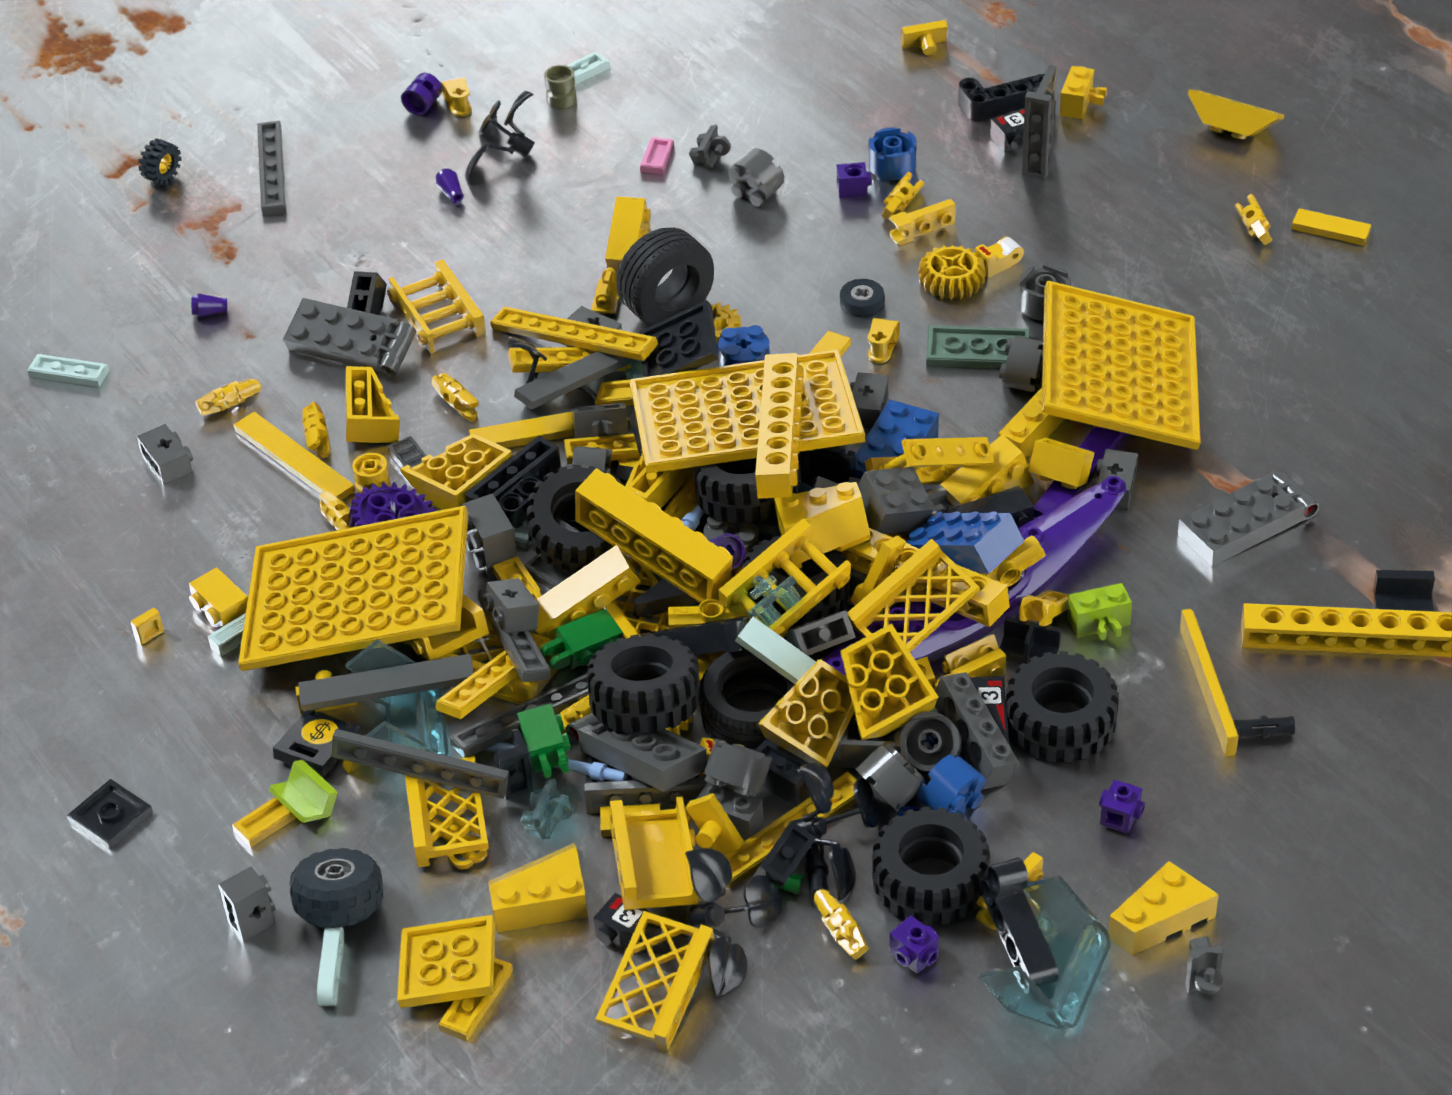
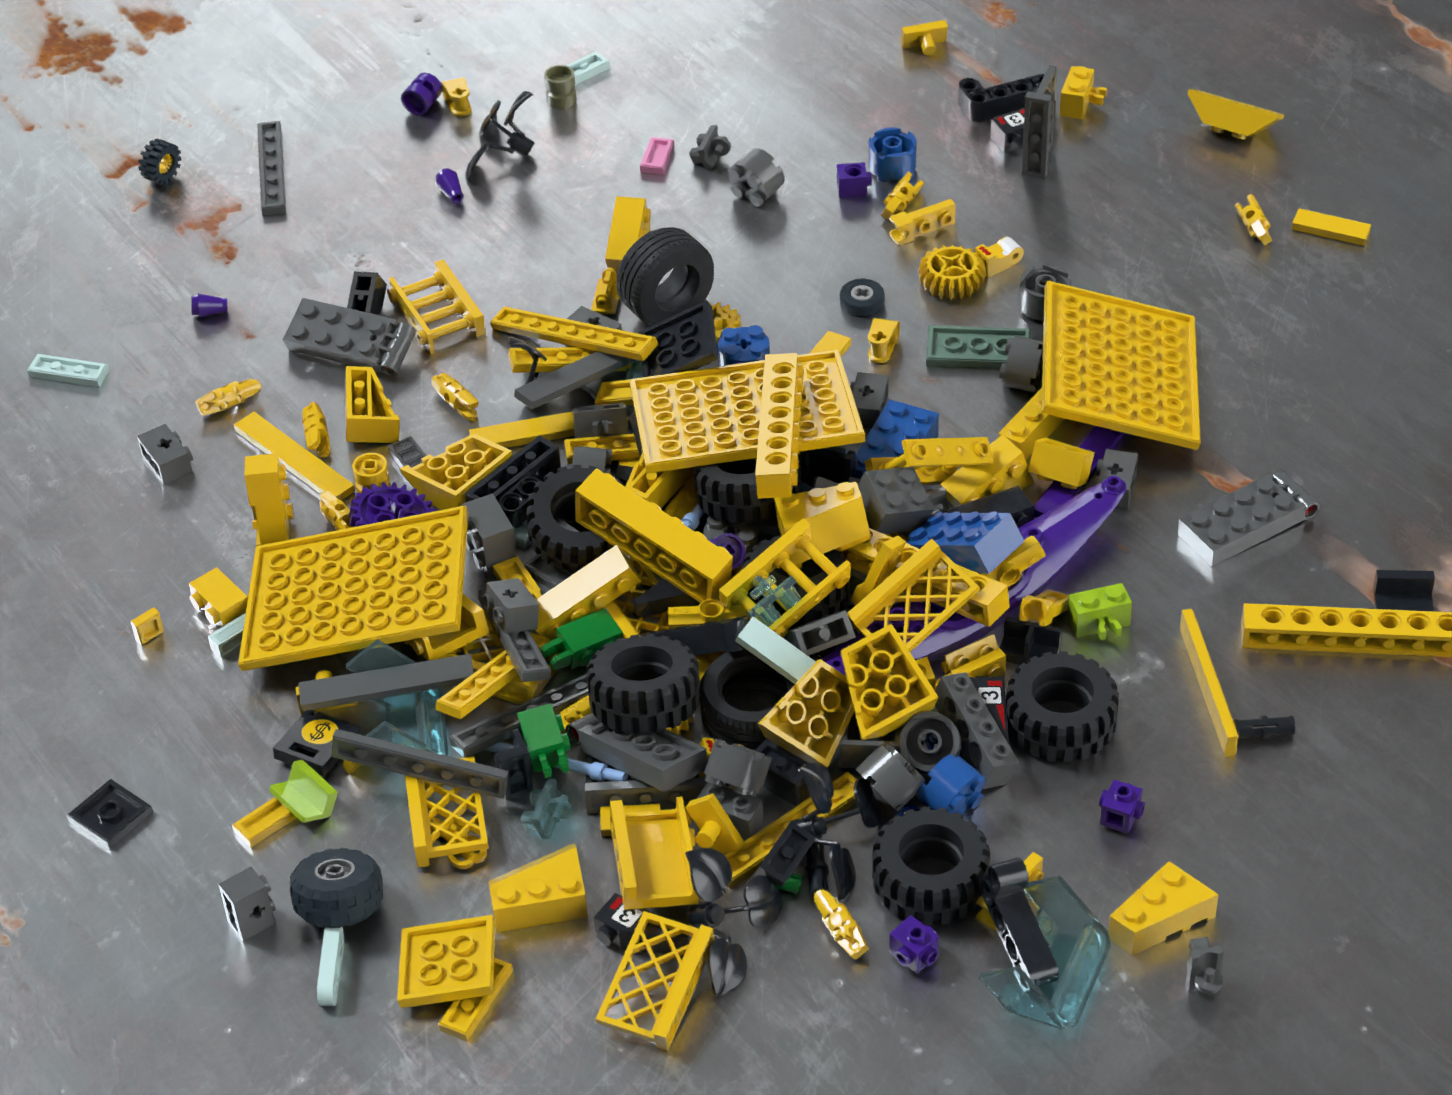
none -> yellow wedge [244,453,294,546]

